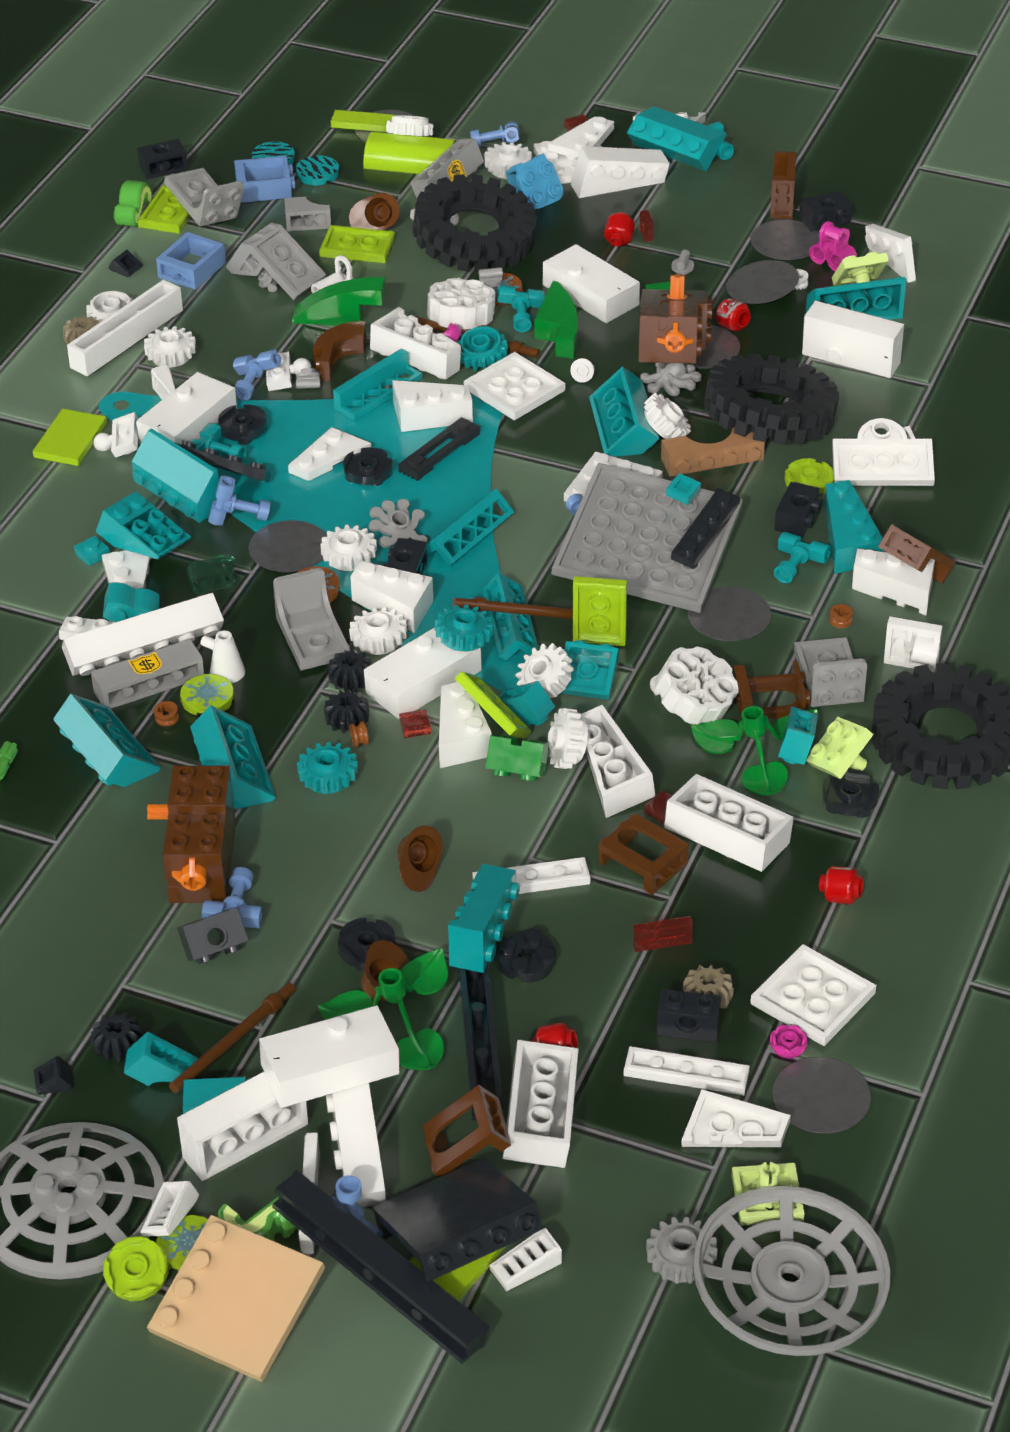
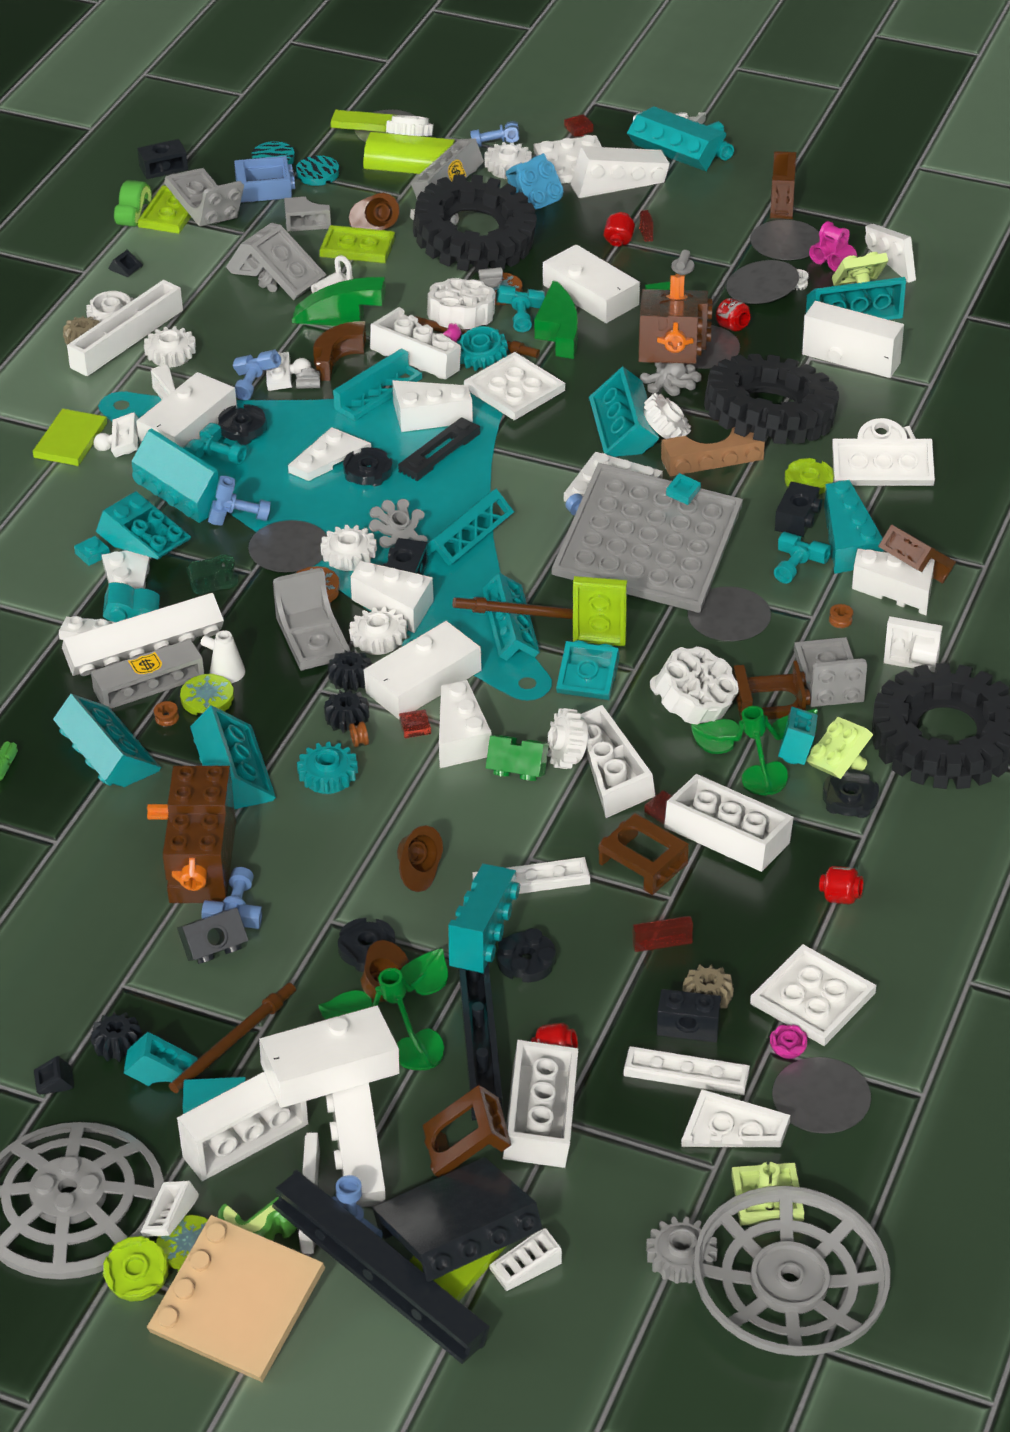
medium blue window [156,232,226,290] -> none
black plate [176,441,271,483] -> none
teal gear [435,604,494,652] -> none
lime tile [454,672,532,739] -> none
teal arch [498,681,555,726] -> none
white gear [516,643,574,698] -> none
white wing [548,117,614,158] -> none
white plate [571,358,595,382] -> none
black plate [671,488,740,569] -> none
black brick [799,191,853,231] -> none

